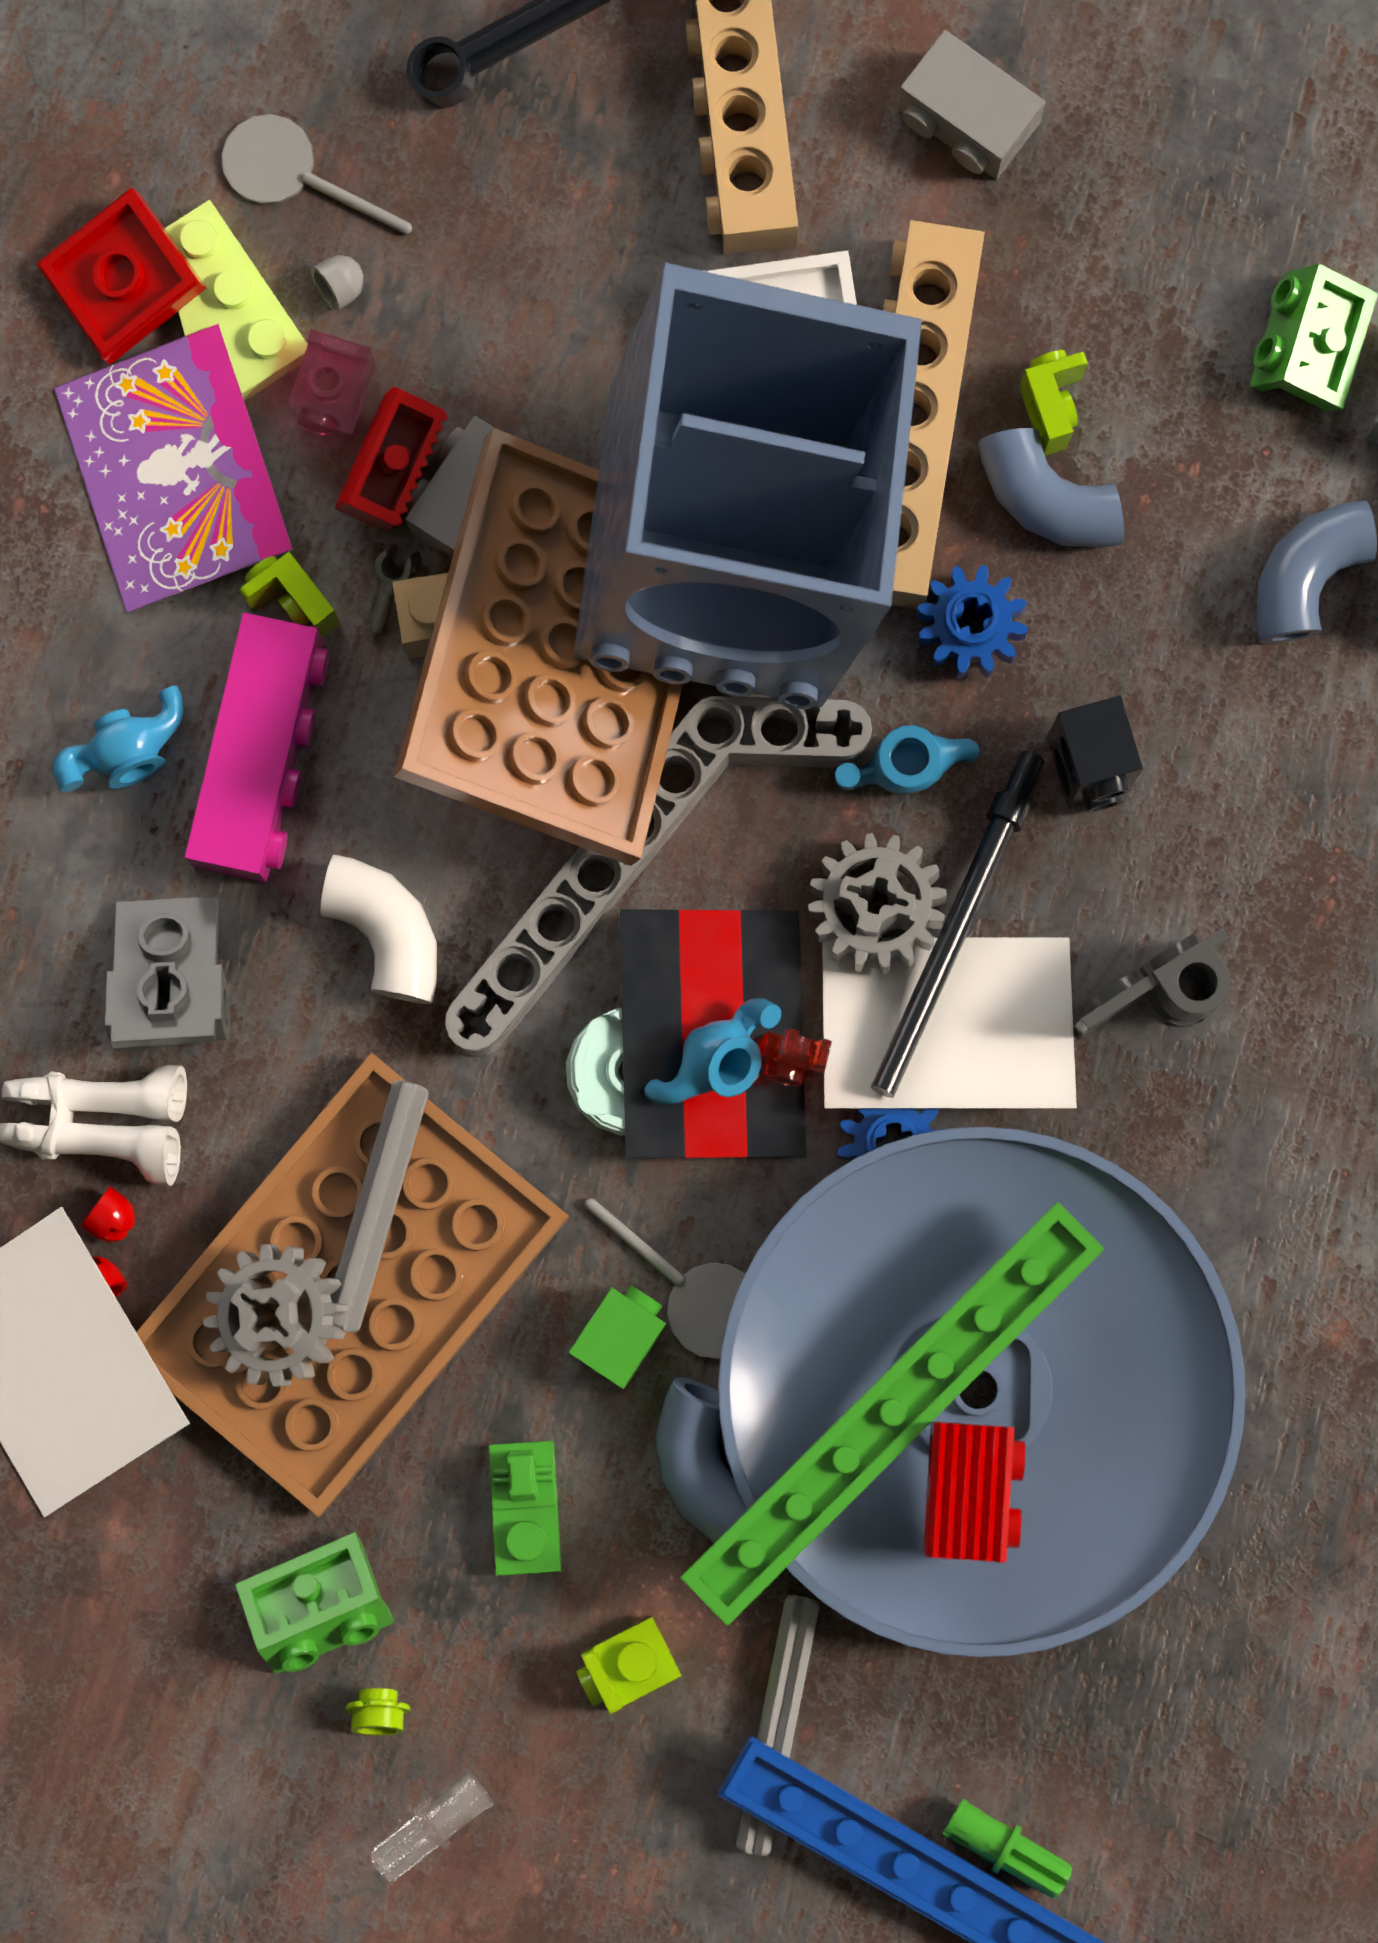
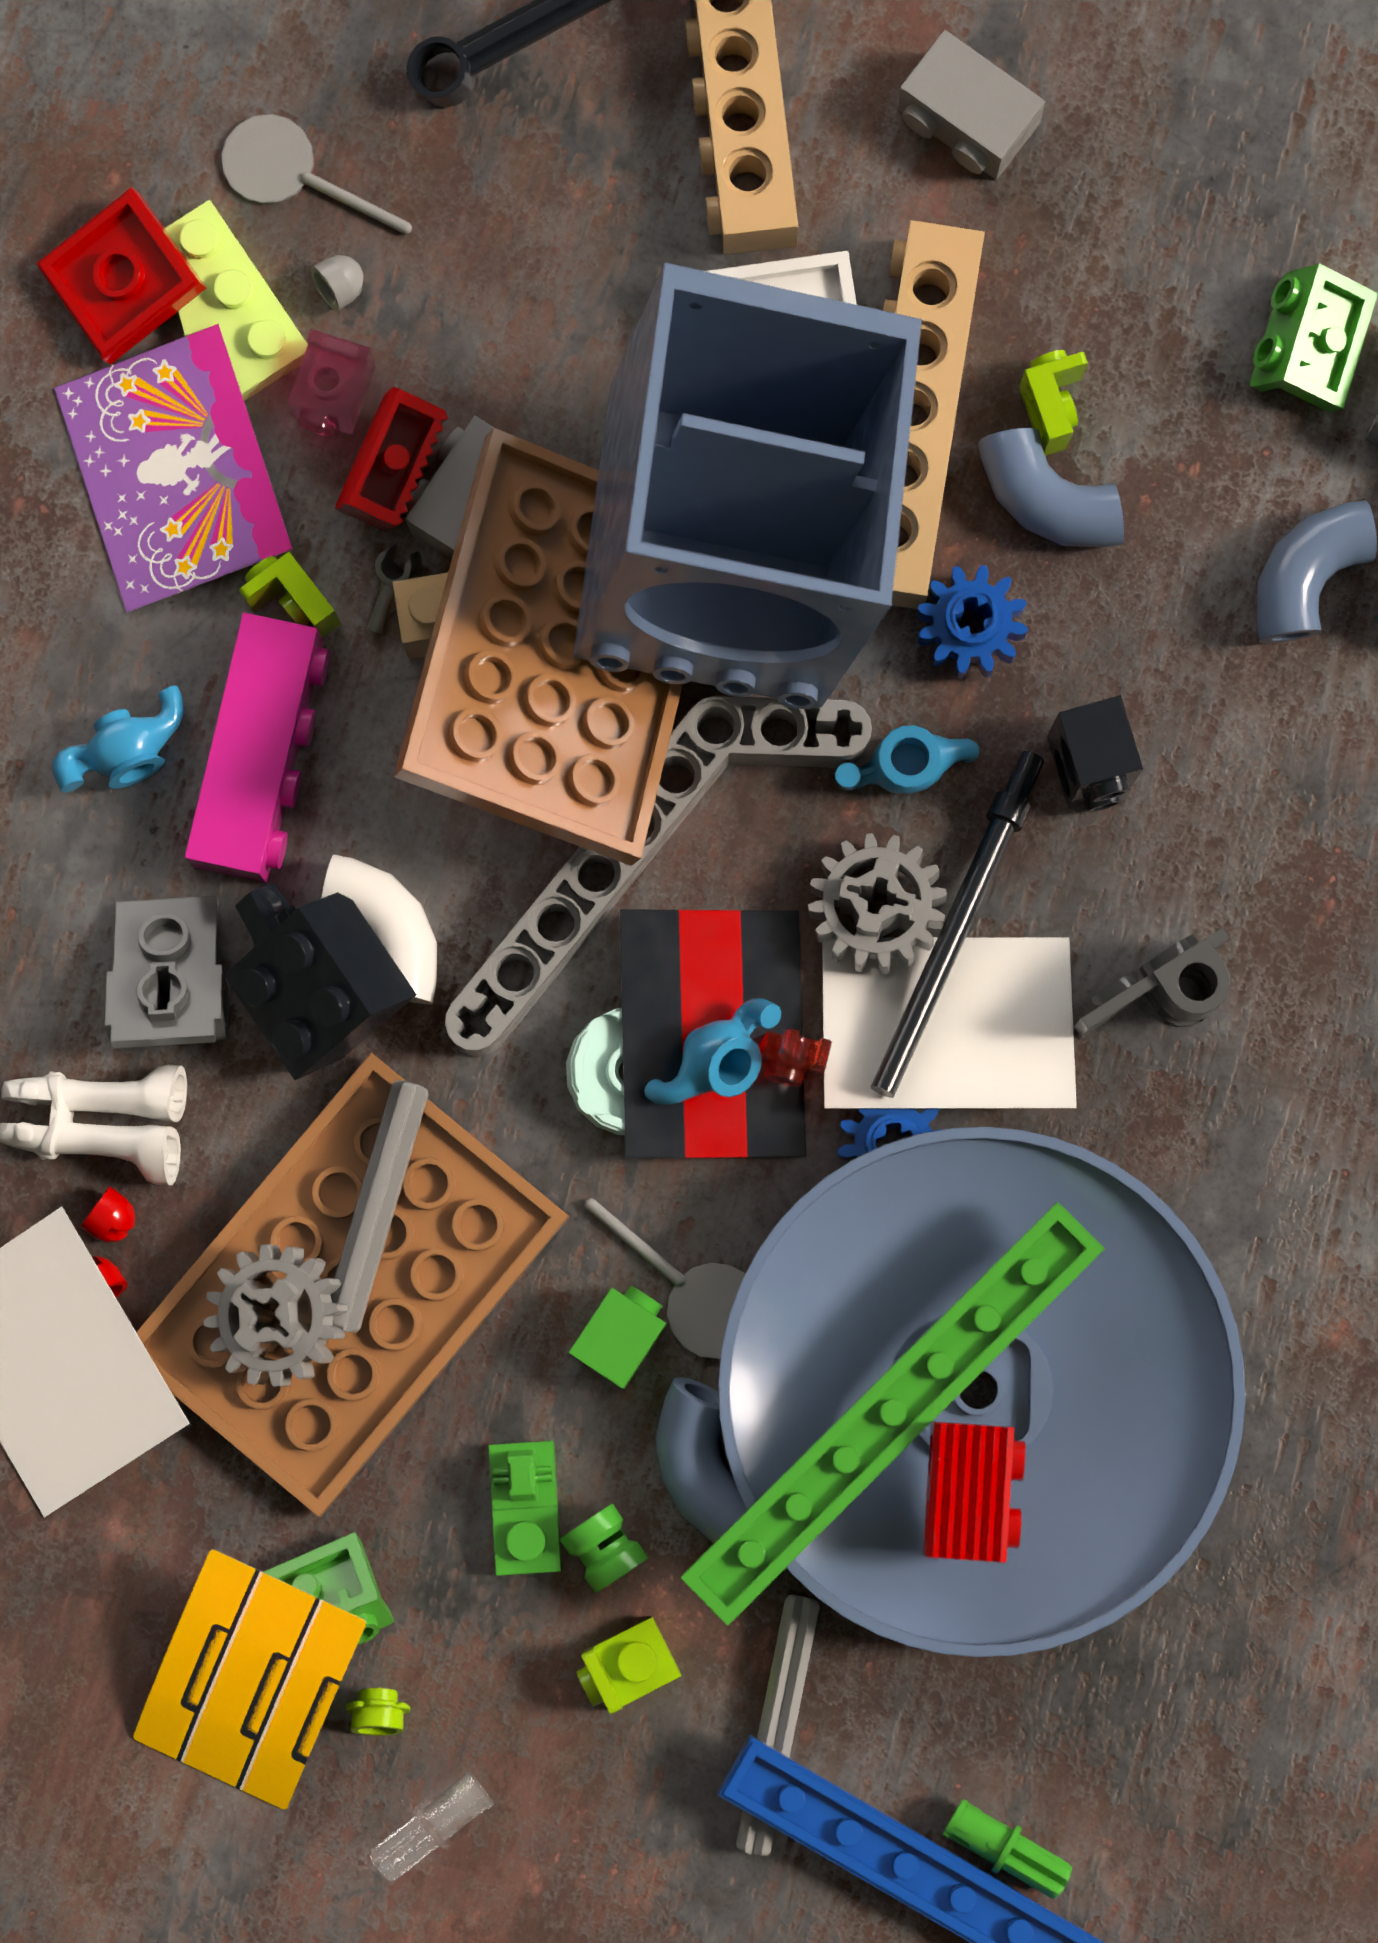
none -> yellow sticker [133,1550,366,1810]
none -> black hinge [224,883,417,1080]
none -> bright green wheel [559,1503,648,1594]

